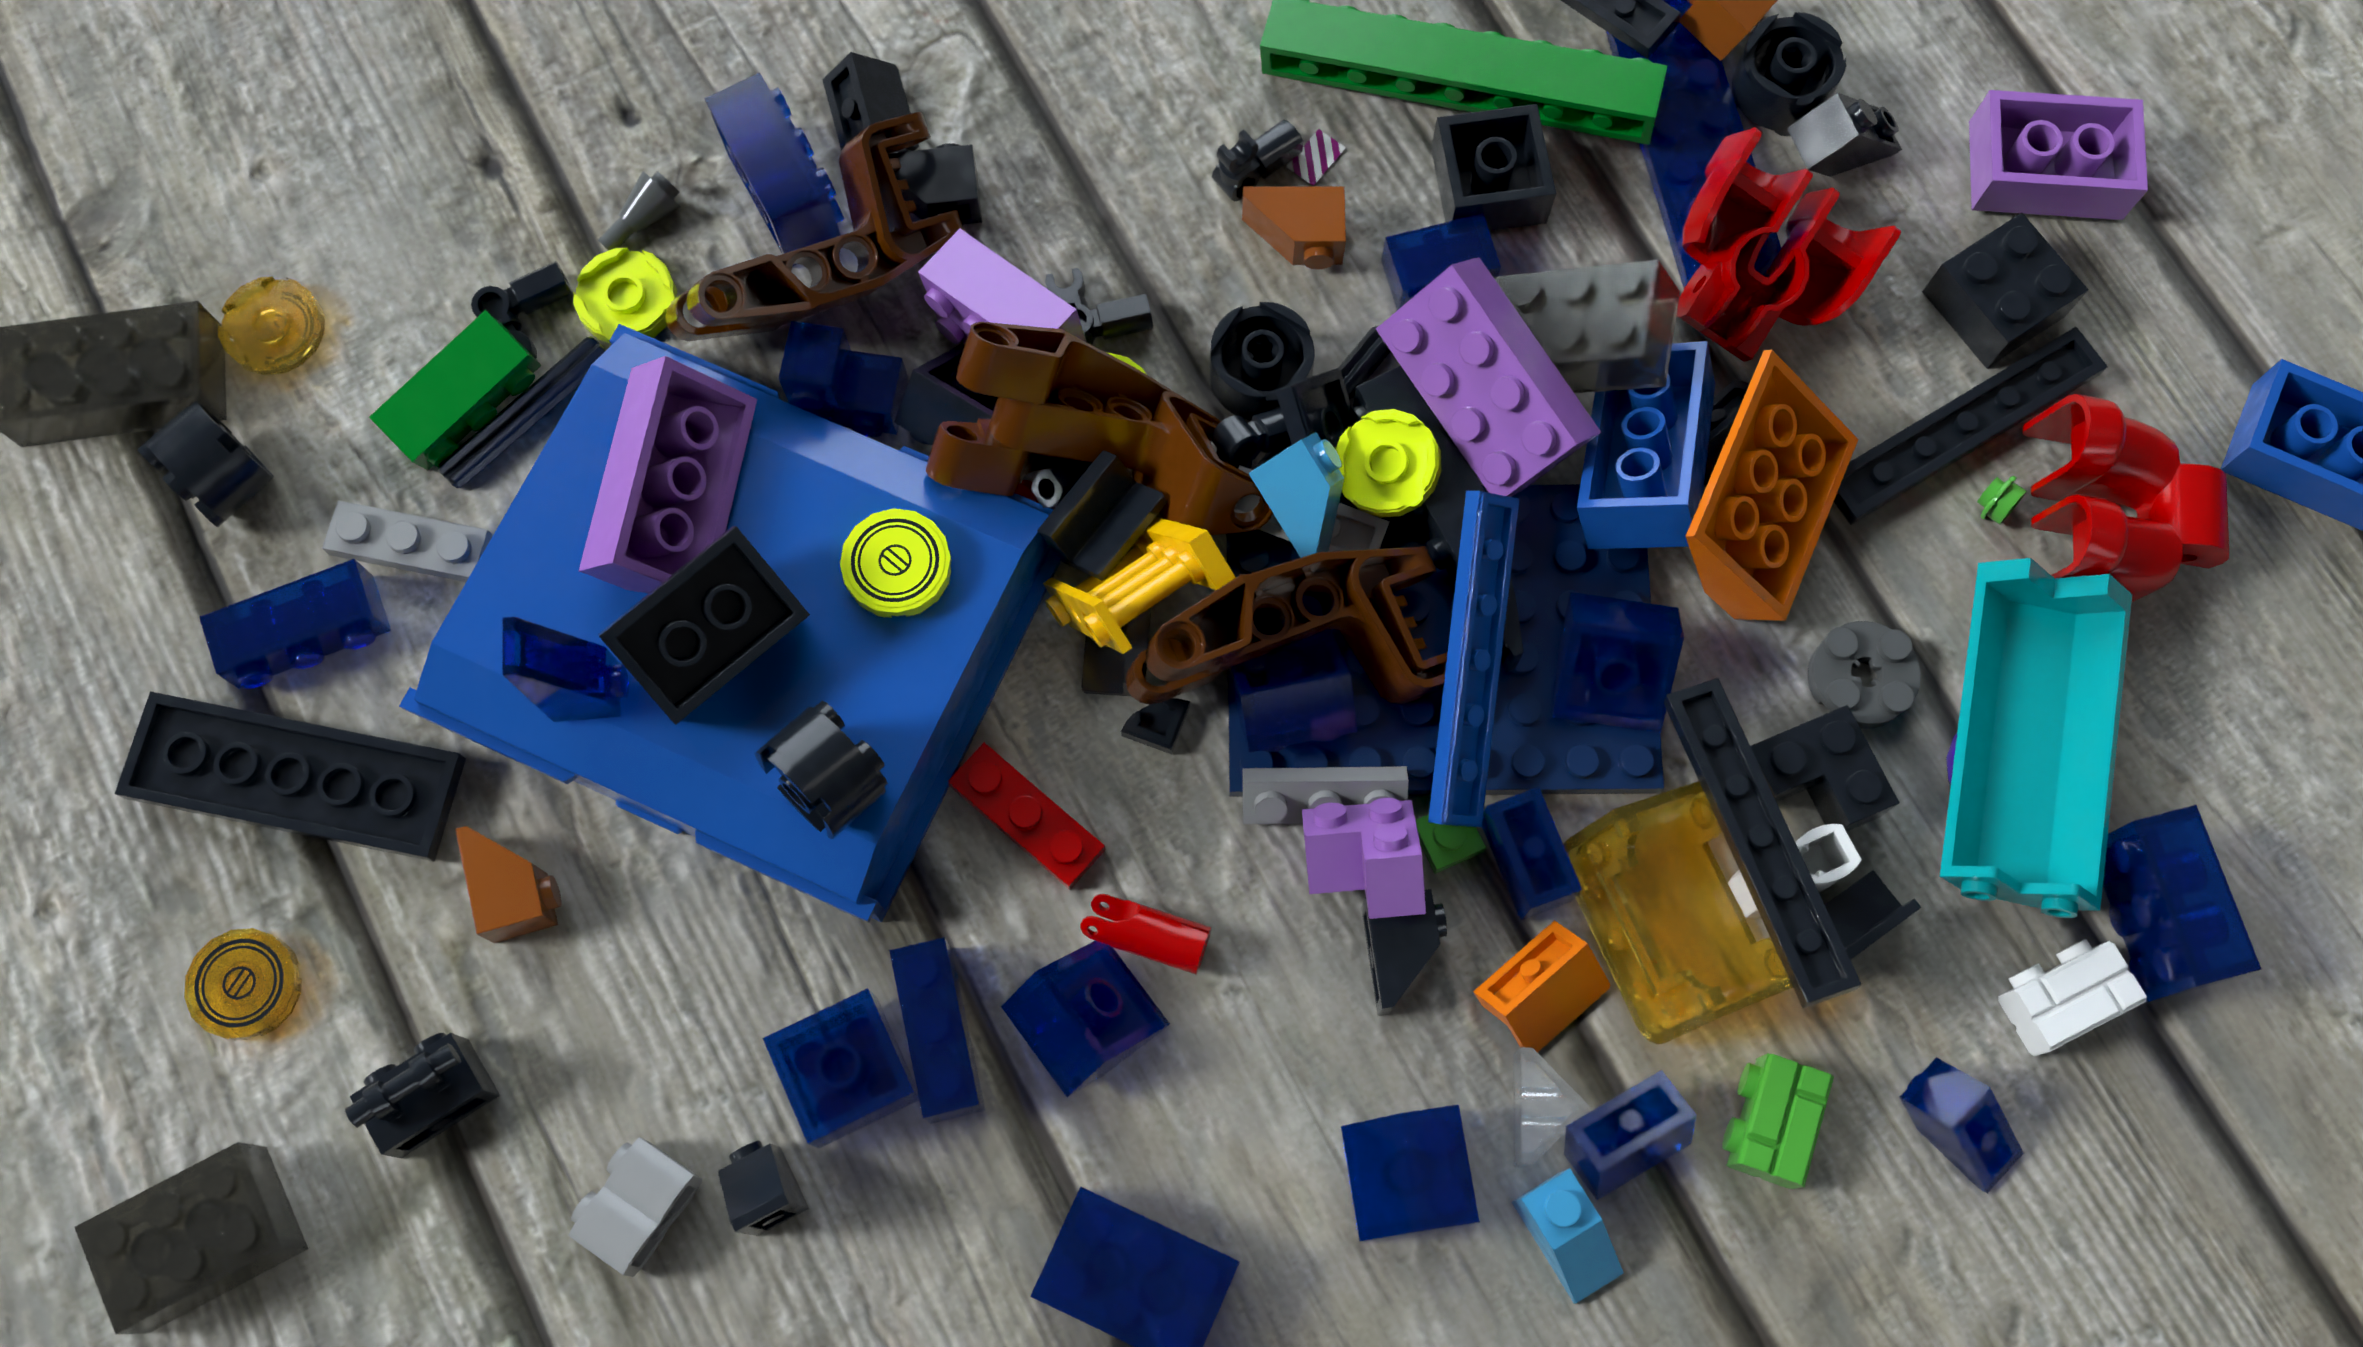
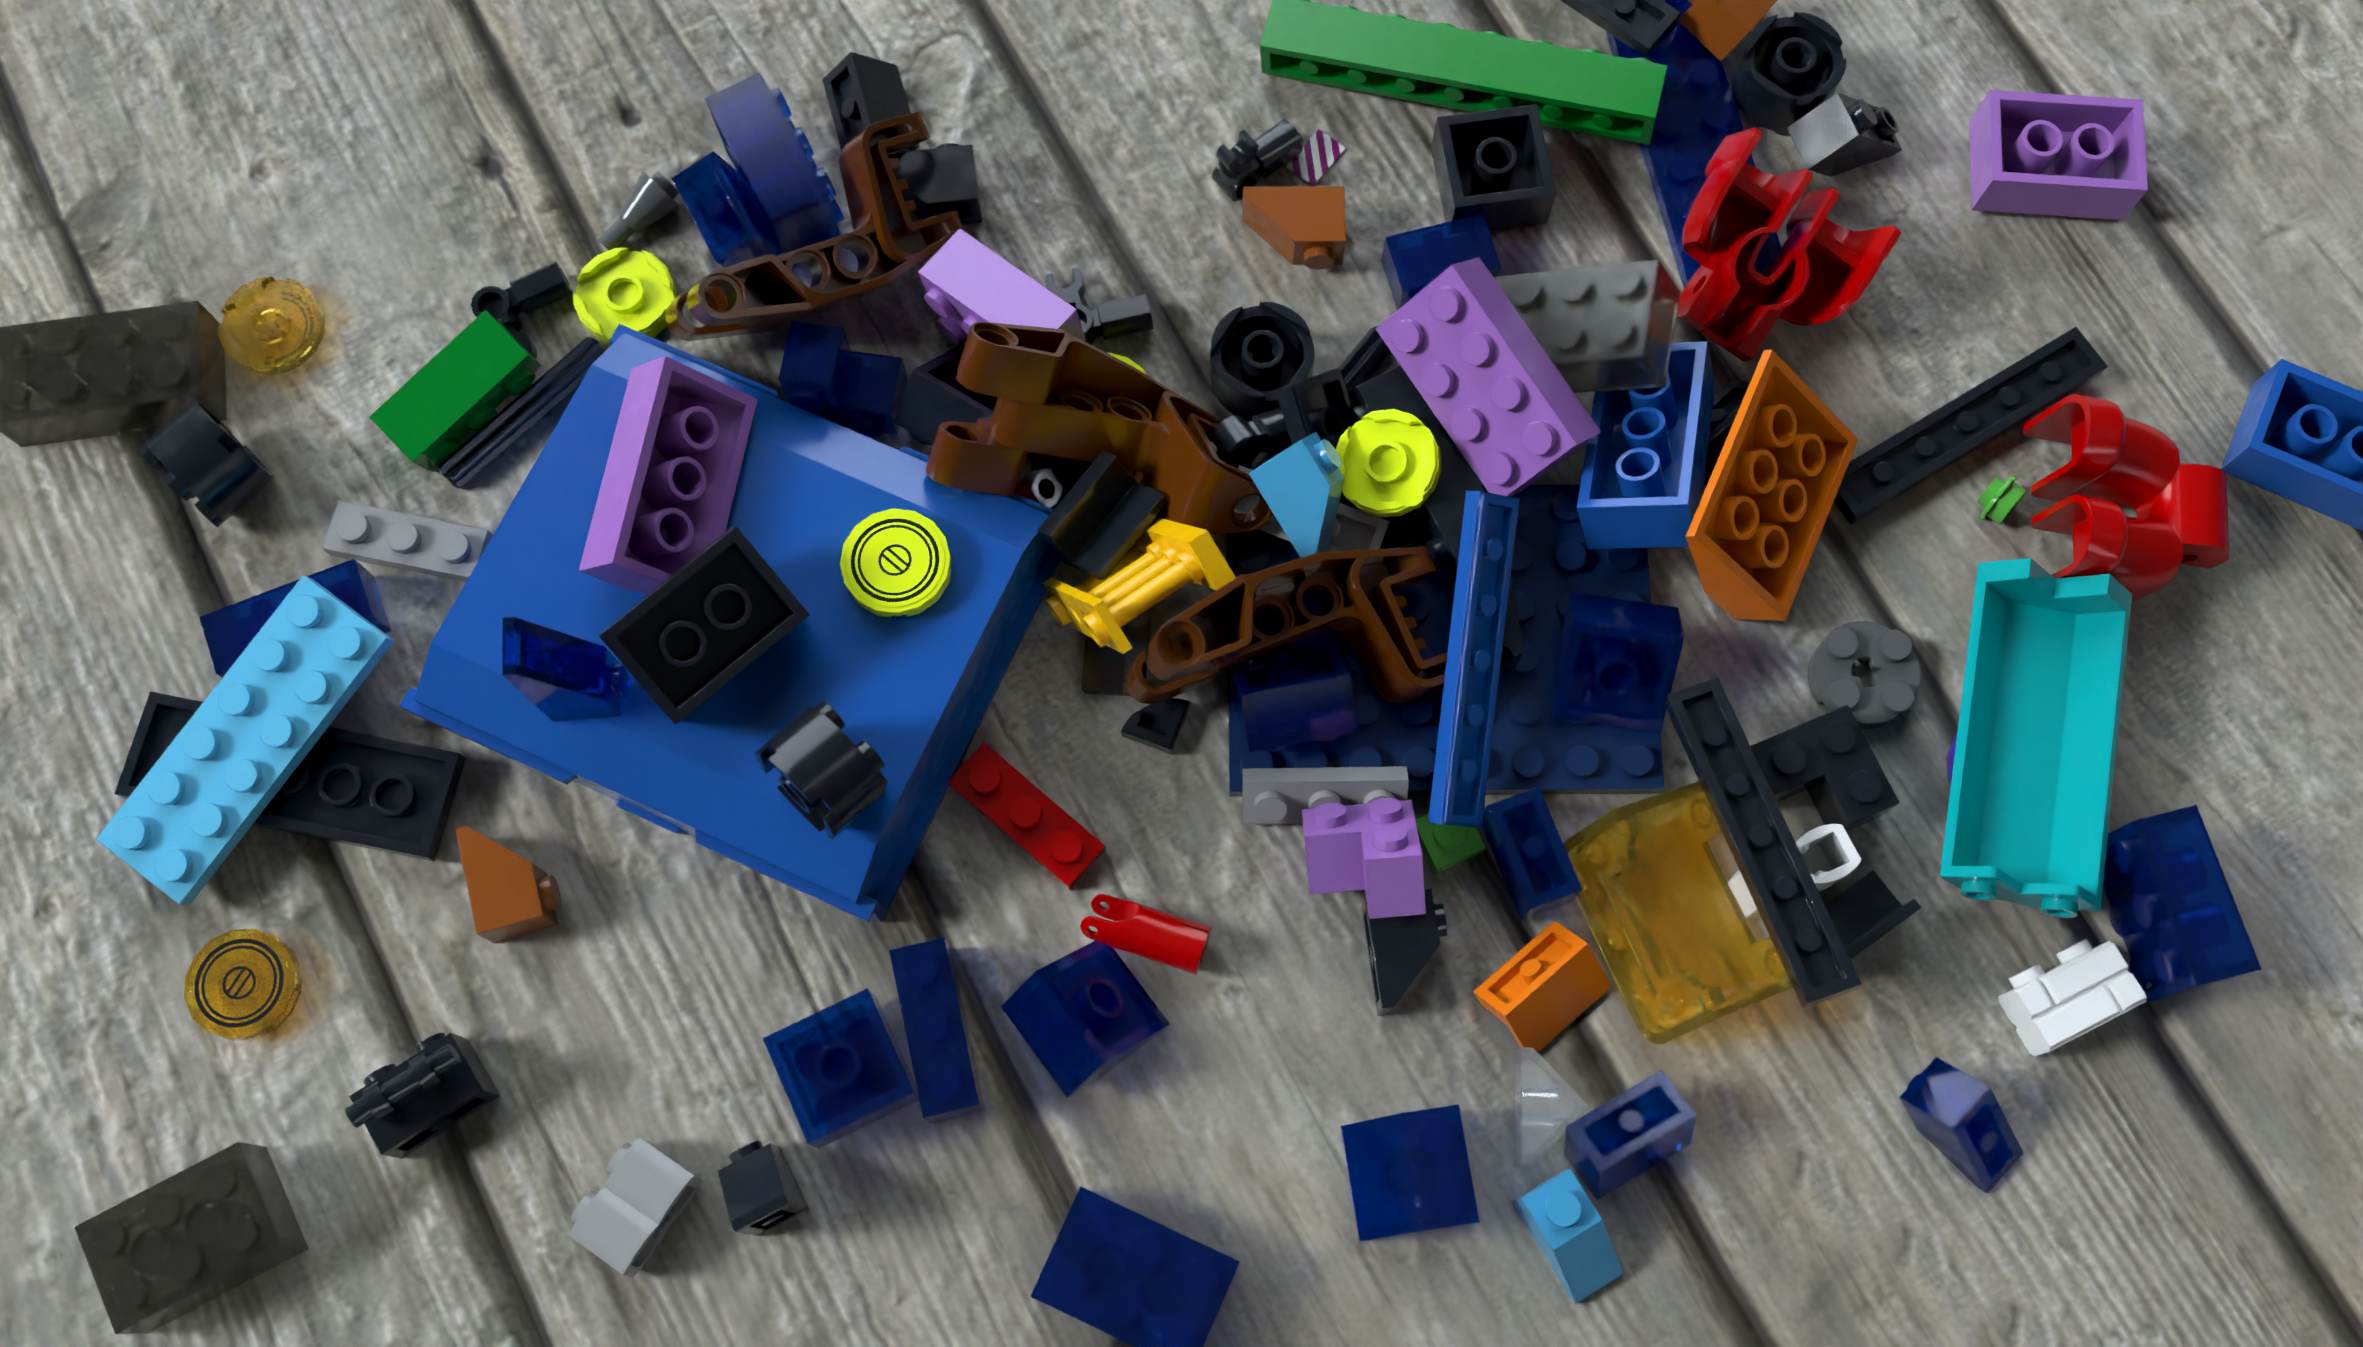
bright green brick [1722,1053,1834,1189] -> none
black brick [1922,213,2089,369] -> none
none -> medium azure plate [96,575,395,905]
none -> clear blue brick [671,151,782,268]

